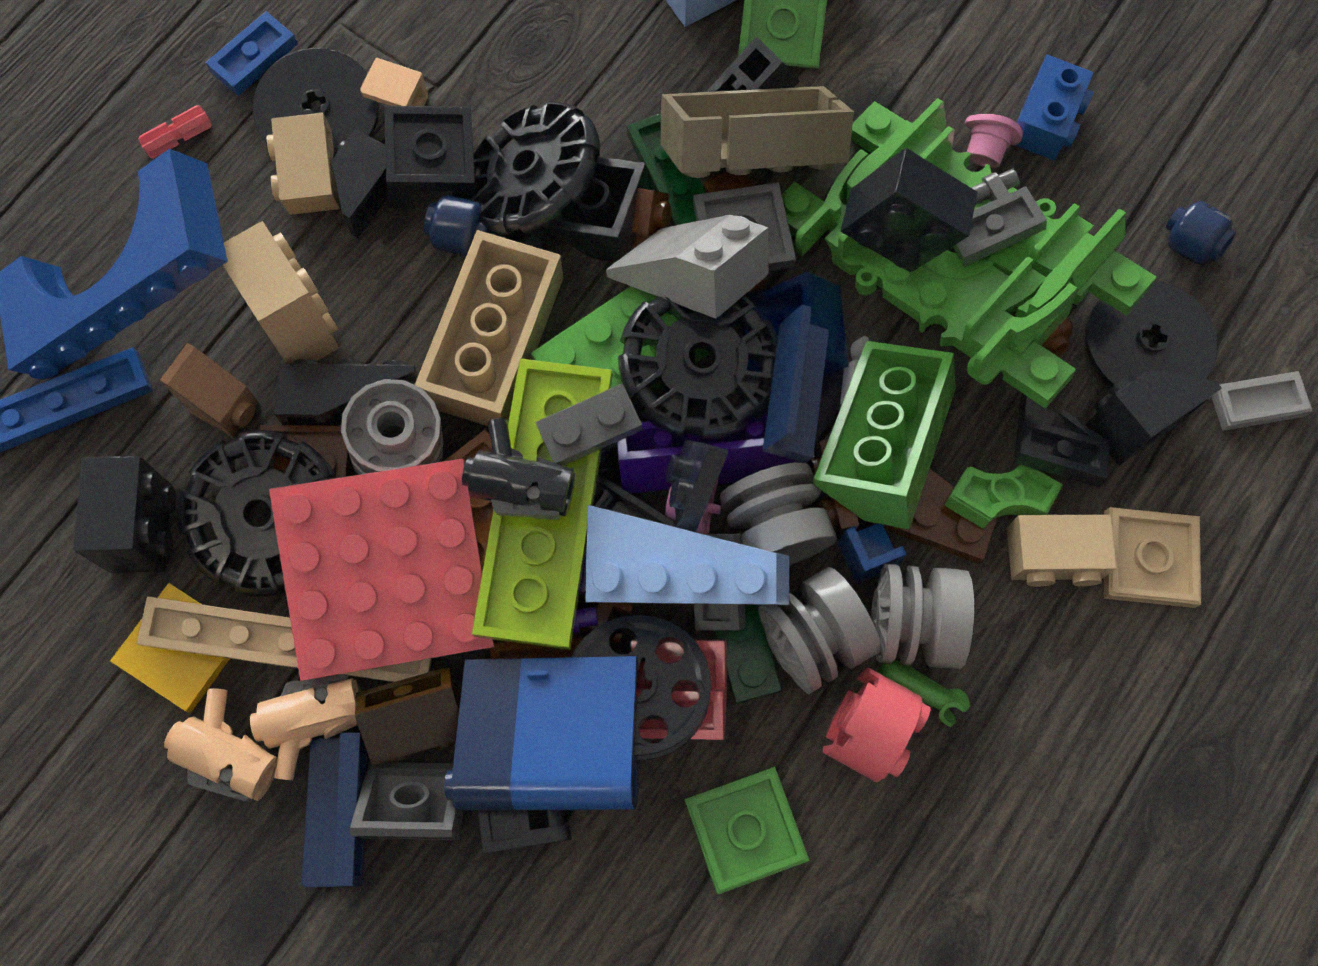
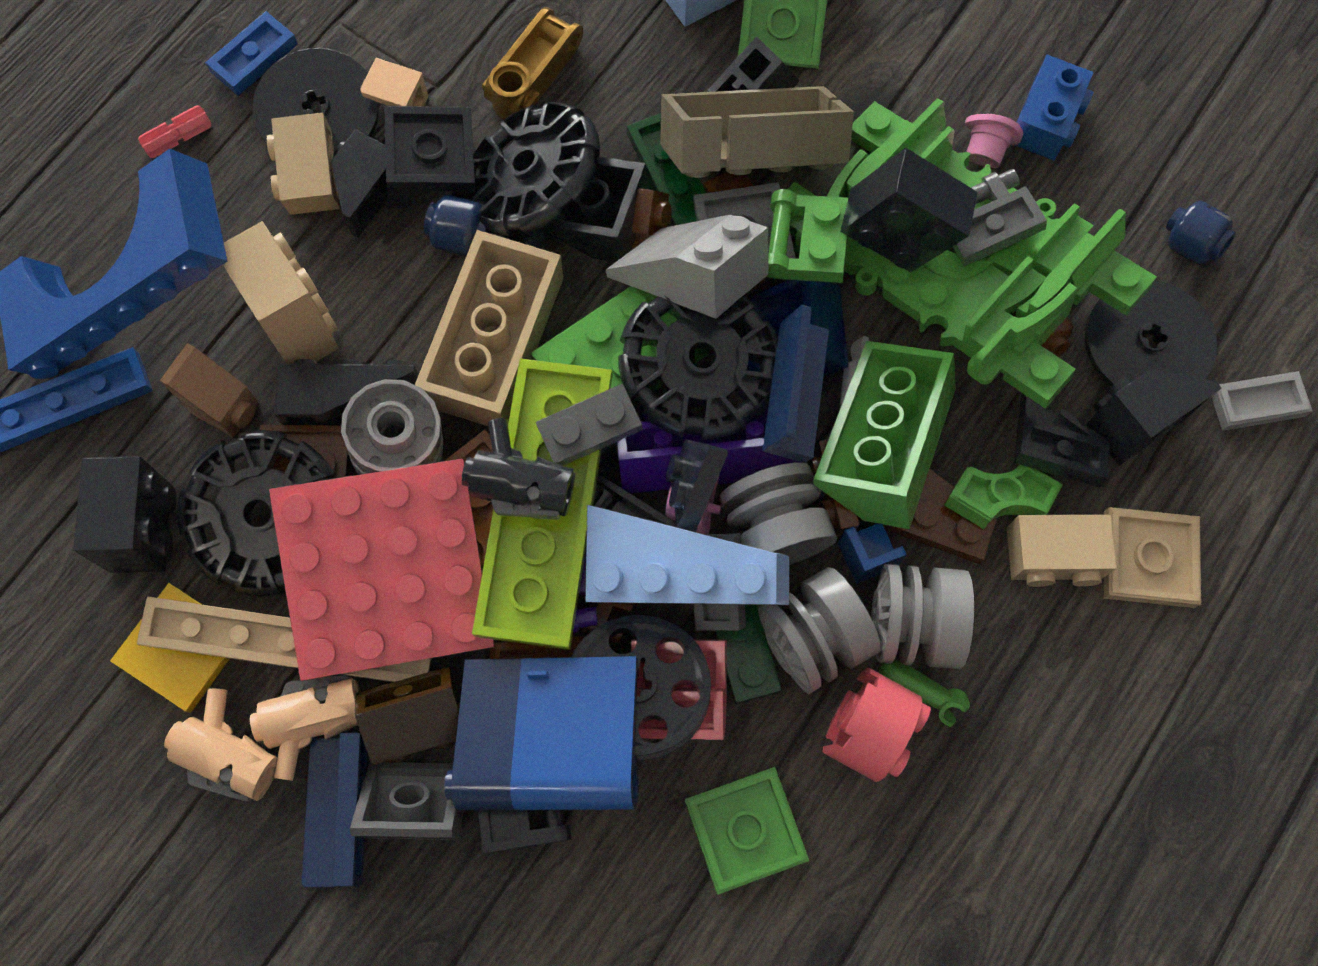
none -> pearl gold piece [482,7,584,119]
none -> bright green plate [767,189,848,283]

